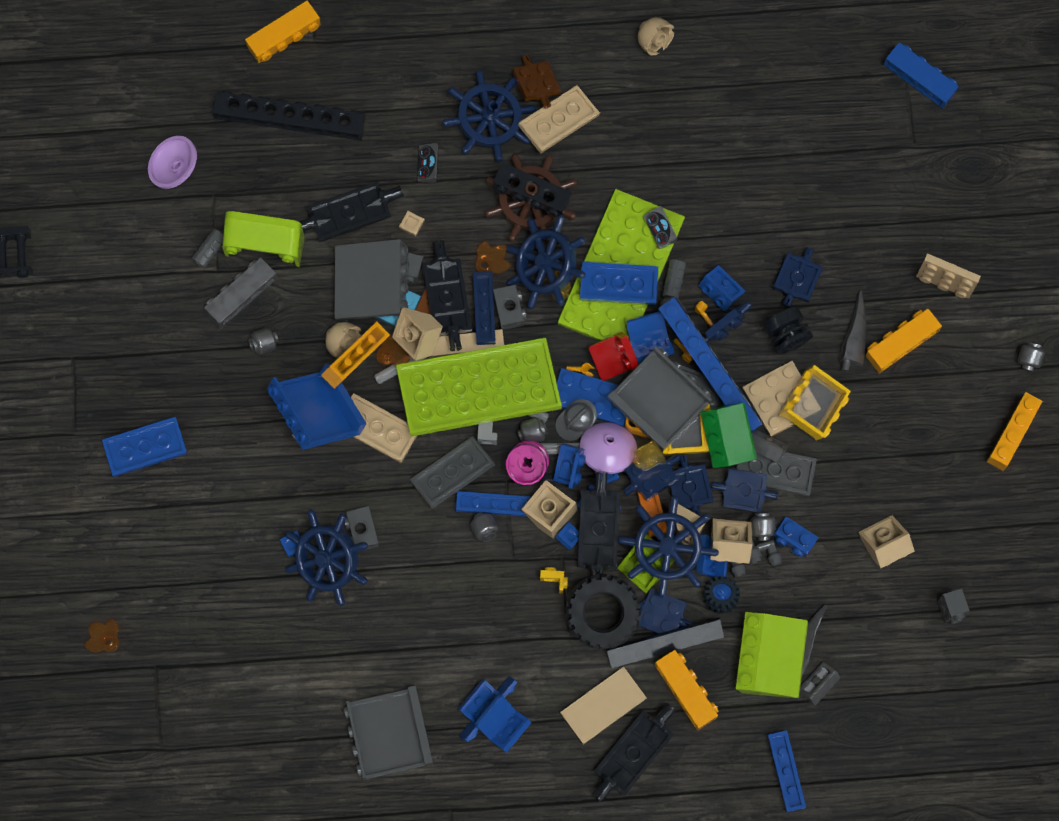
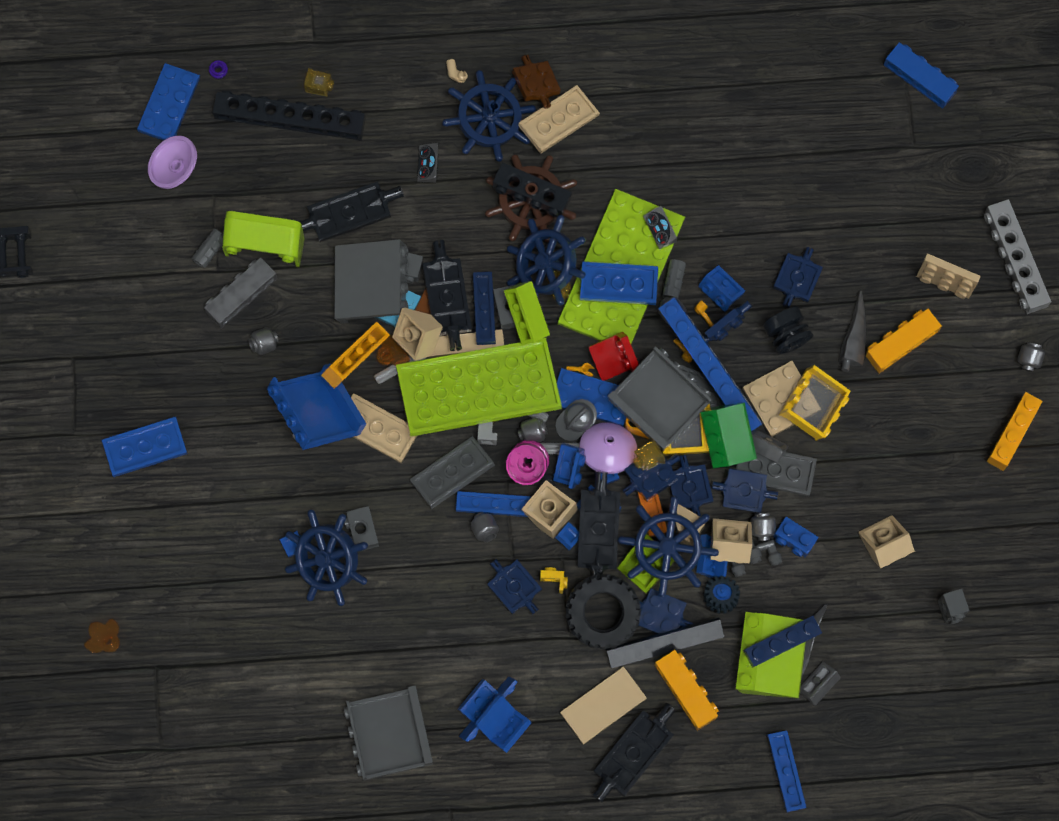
light orange brick [245,0,321,63] -> none
tan cylinder [326,322,362,359] -> none
tan tile [399,211,425,237] -> none
clear orange plate [475,241,511,274] -> none
blue bracket [626,311,674,364] -> none
tan cylinder [638,17,674,56] -> none
none -> blue plate [137,63,200,141]
none -> dark purple plate [209,60,228,79]
none -> clear yellow window [304,68,334,97]
none -> tan arm [446,59,468,83]
none -> dark blue plate [487,559,542,614]
none -> lime brick [504,281,550,344]
none -> dark blue plate [743,616,822,668]
none -> light grey brick [984,199,1051,314]

